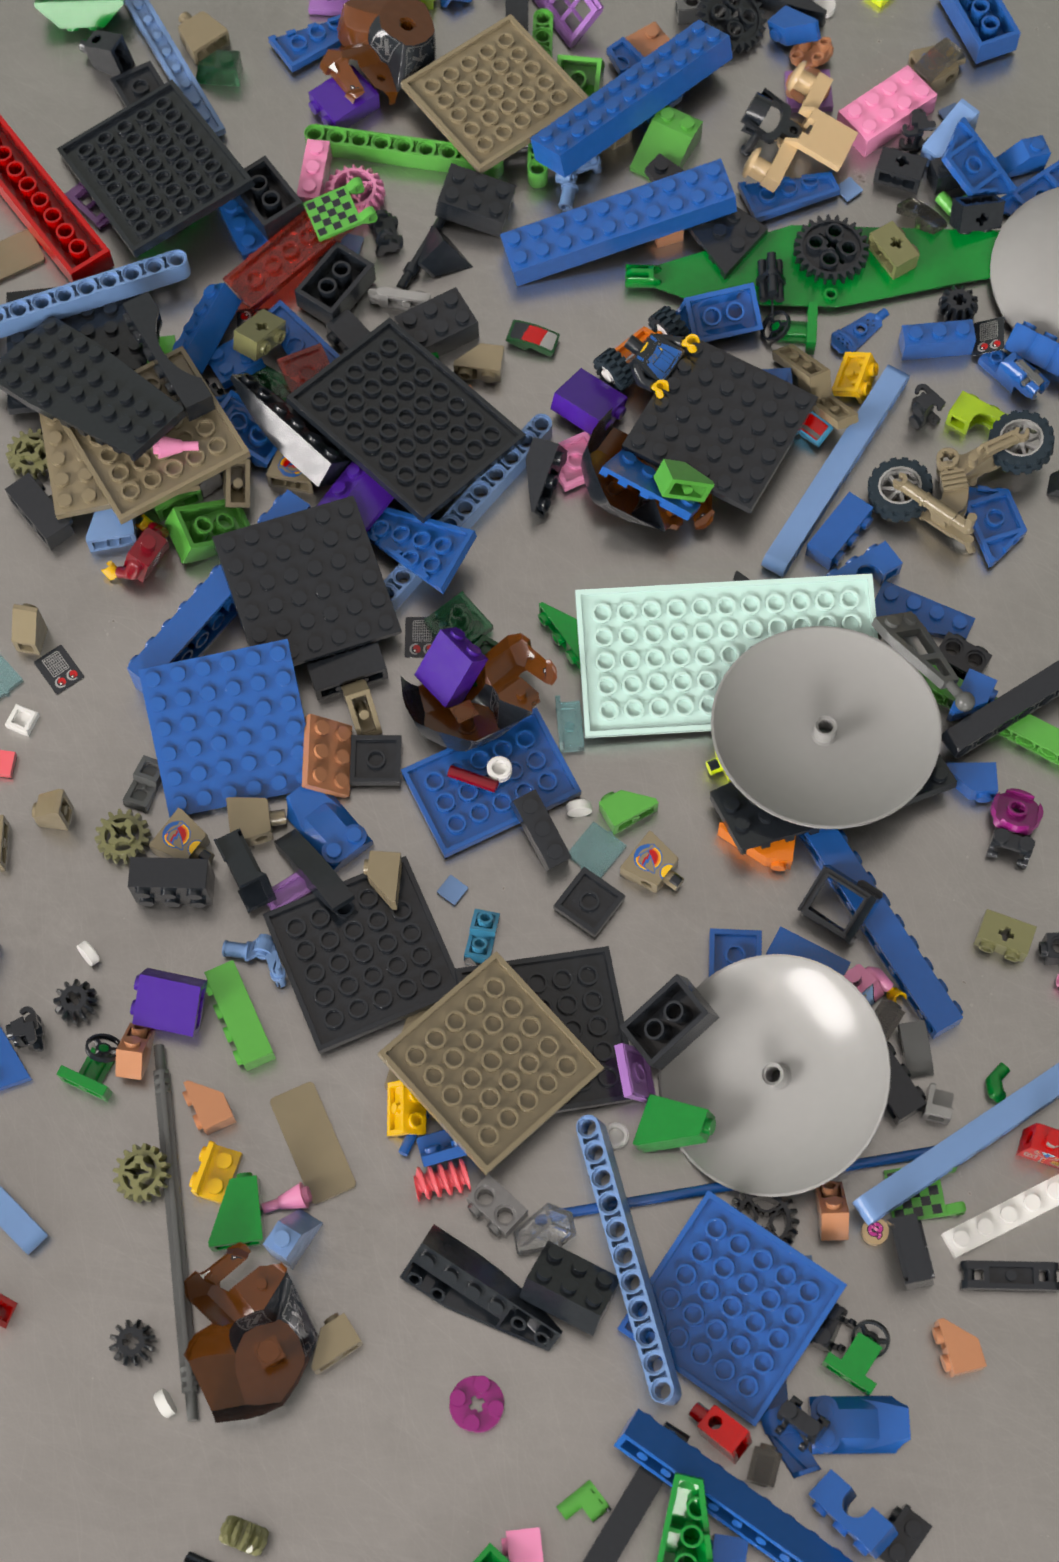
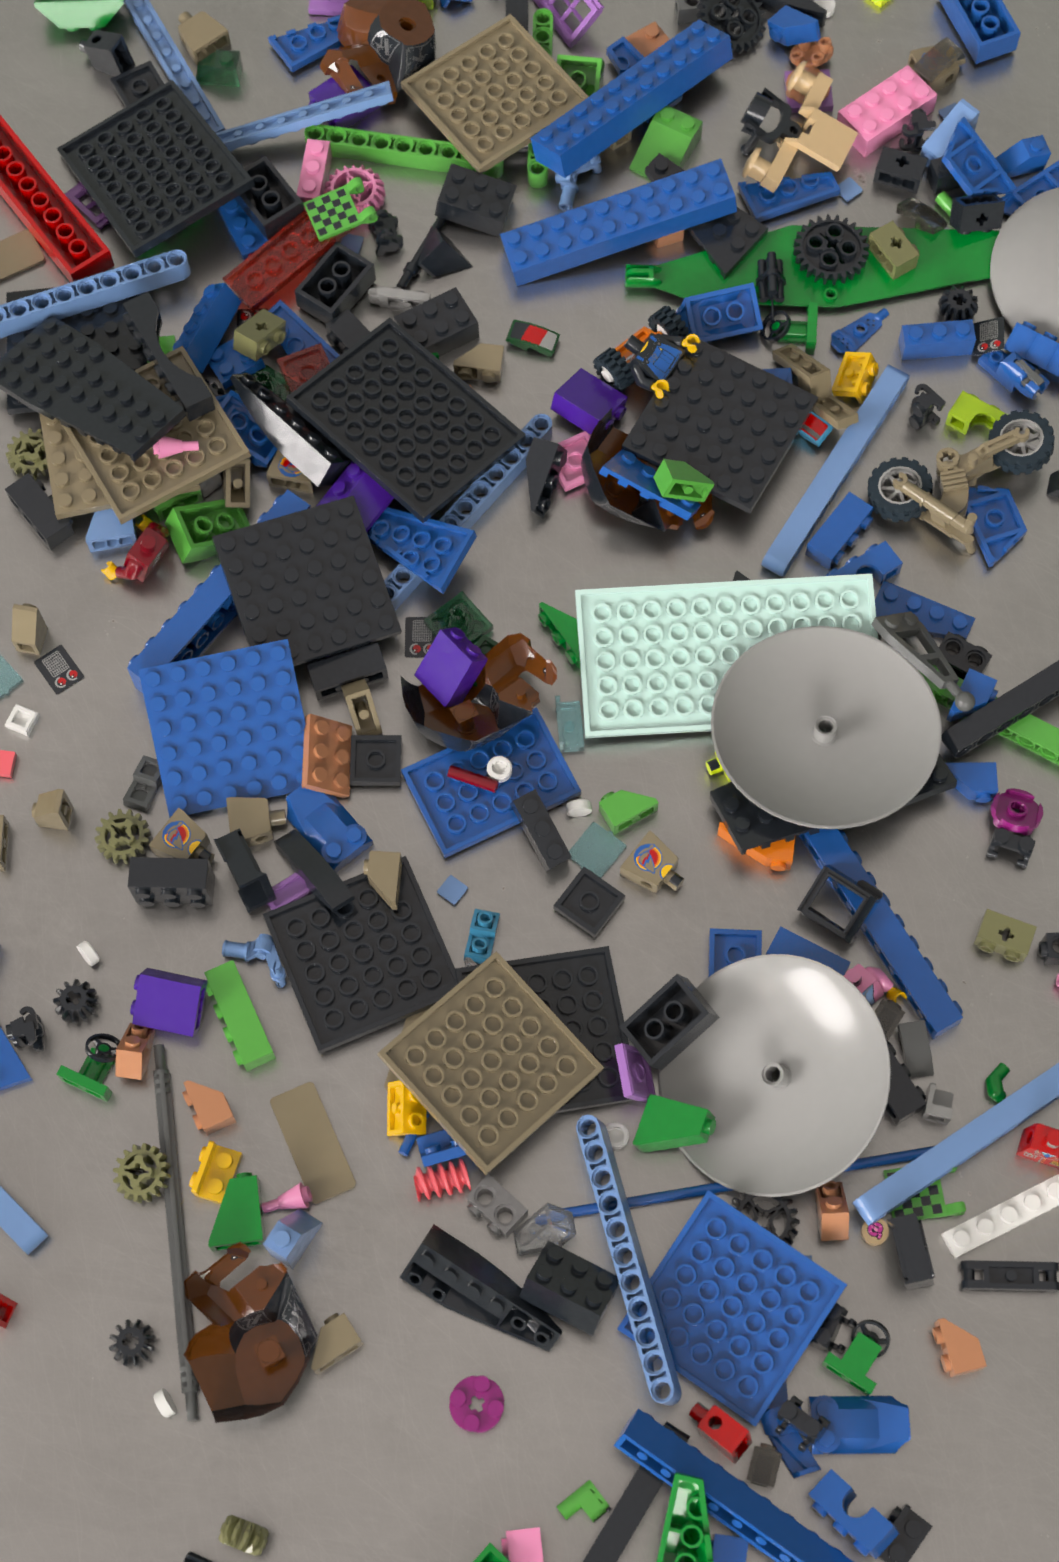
none -> medium blue plate [216,81,394,151]

